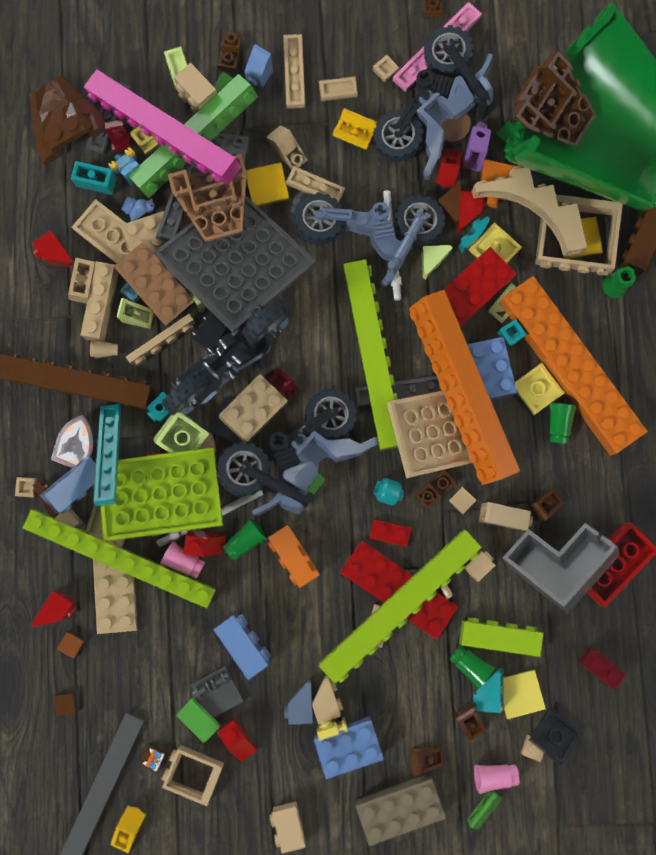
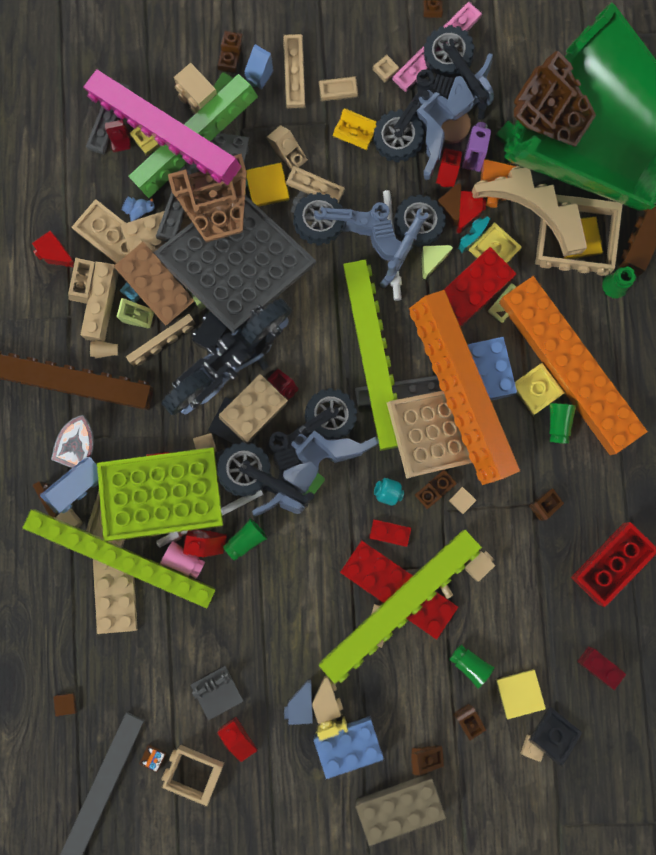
tan tile [15,477,38,498] -> none
reddish brown wedge [29,75,106,165] -> none
red slope [31,590,77,627] -> none
dark orange tile [57,631,85,659] -> none
teal brick [71,161,117,195] -> none
teal plate [94,404,121,506] -> none
dark azure piece [108,147,140,186] -> none
yellow slope [110,806,146,853] -> none
teal brick [147,392,171,423] -> none
yellowish green slope [153,412,209,453] -> none
yellowish green tile [164,47,187,85] -> none
bright green slope [177,698,221,743] -> none
medium blue brick [214,613,271,680] -> none
orange wedge [268,525,320,588] -> none
tan brick [270,801,306,853] -> none
lime brick [459,617,543,657] -> none
bright green slope [467,790,502,830] -> none
teal slope [473,668,504,713] -> none
bright pink plant [474,764,520,794] -> none
tan slope [479,502,533,531] -> none
teal brick [496,319,527,346] -> none
dark grey piece [503,523,620,614] -> none

